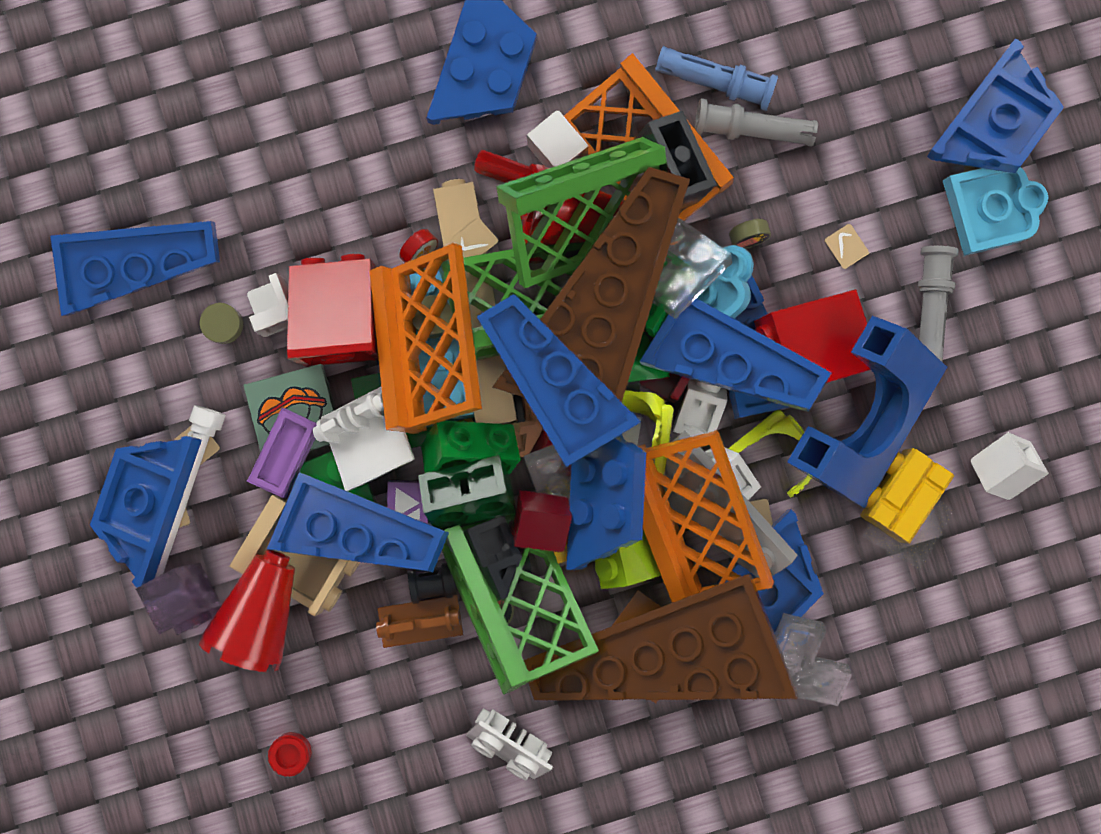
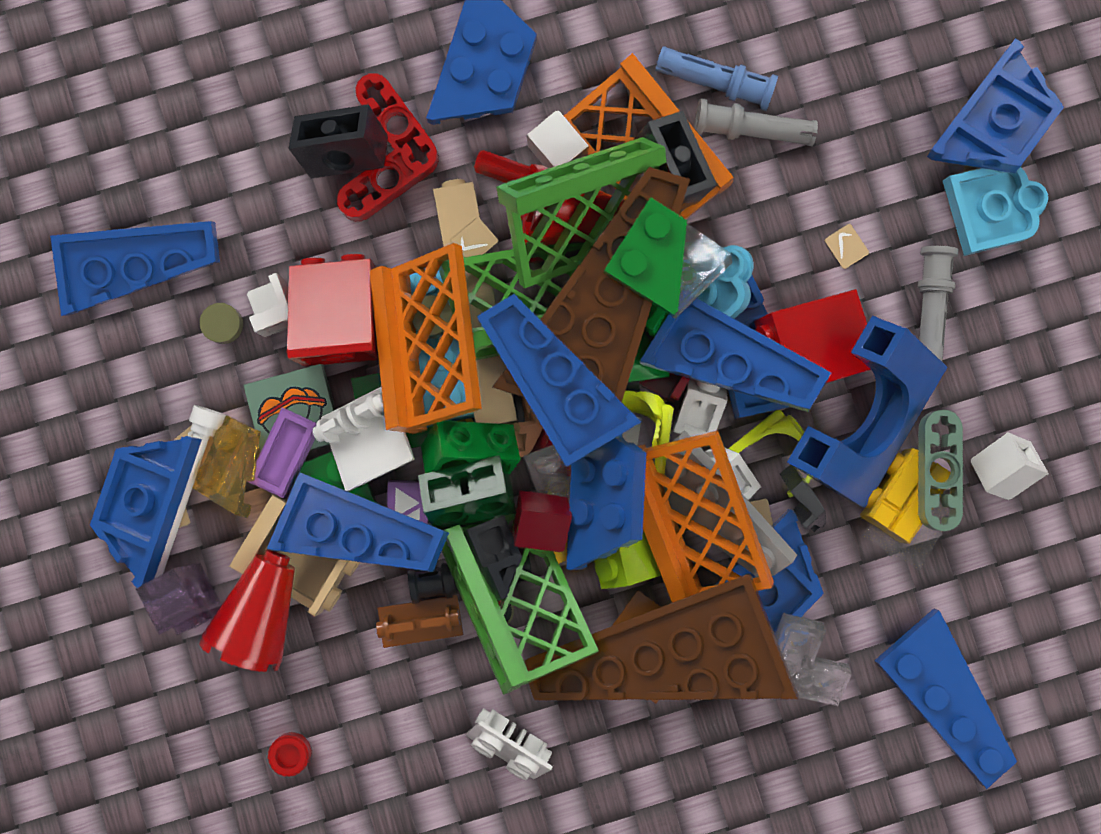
red tile [399,229,438,263] -> none
olive tile [729,219,771,248] -> none
none -> clear yellow wing [192,415,261,518]
none -> black brick [288,104,388,179]
none -> red beam [337,73,439,222]
none -> green wing [603,197,687,317]
none -> black slope [780,465,826,533]
none -> blue wing [874,609,1017,789]
none -> sand green beam [918,410,963,531]

